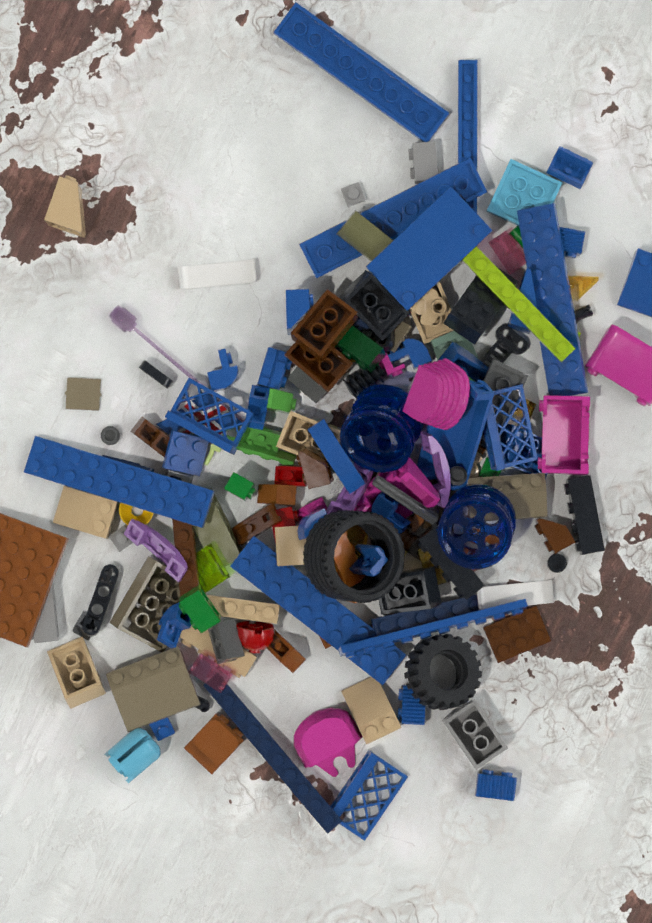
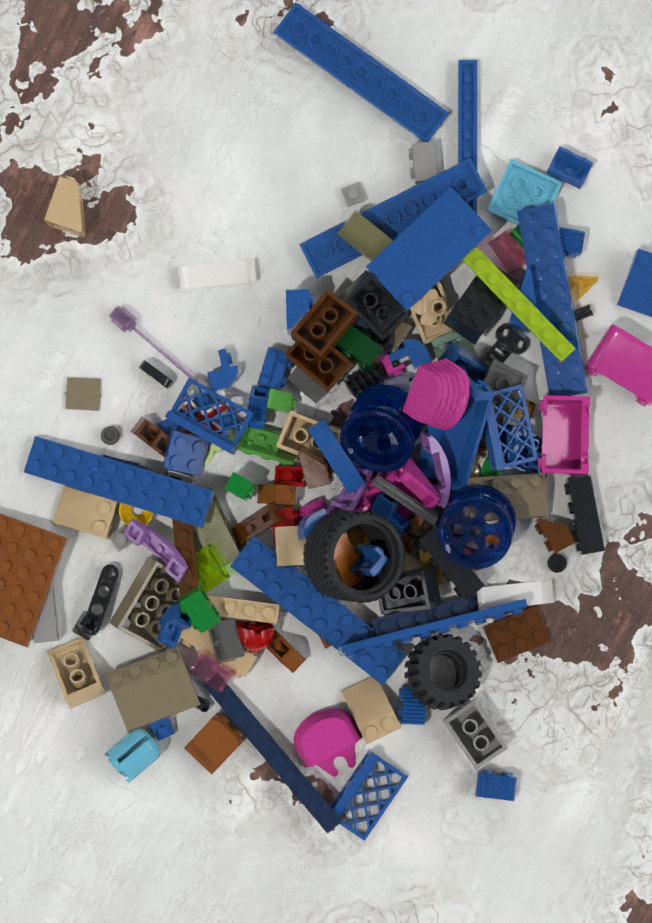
black plate [450,466,467,485] -> none

